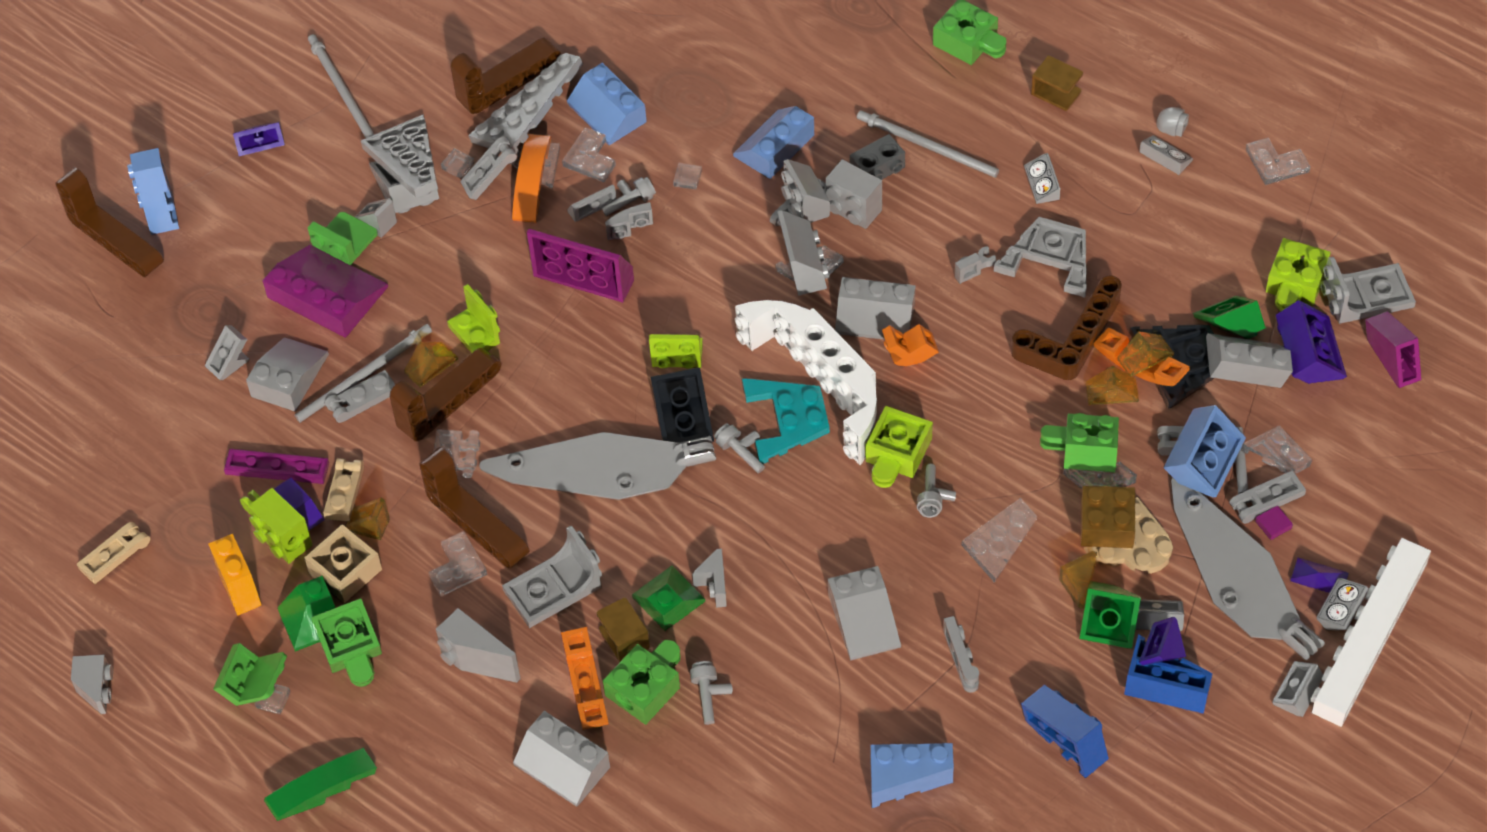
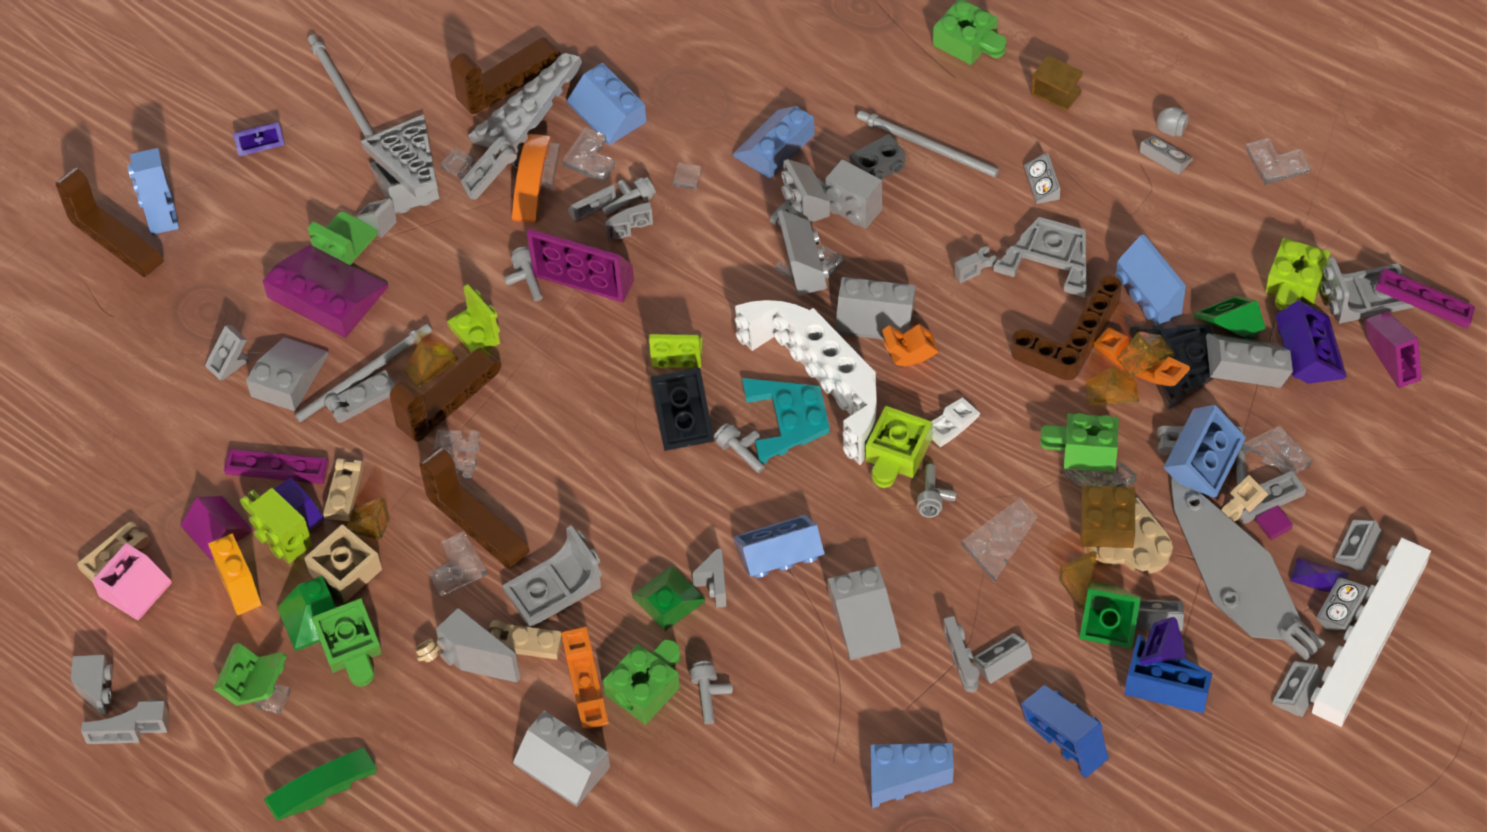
light grey wing [479,432,716,500] -> none
pearl gold piece [596,597,650,663] -> none
none -> light grey slope [81,699,169,744]
none -> bright pink slope [92,543,172,621]
none -> magenta slope [181,496,252,560]
none -> tan plate [415,639,440,662]
none -> tan plate [489,620,562,660]
none -> light grey piece [504,247,543,302]
none -> medium blue slope [733,515,824,578]
none -> white slope [931,397,980,447]
none -> light grey slope [973,633,1032,683]
none -> medium blue slope [1115,234,1186,326]
none -> tan plate [1222,475,1268,522]
none -> light grey slope [1335,520,1382,572]
none -> magenta tile [1375,268,1475,329]

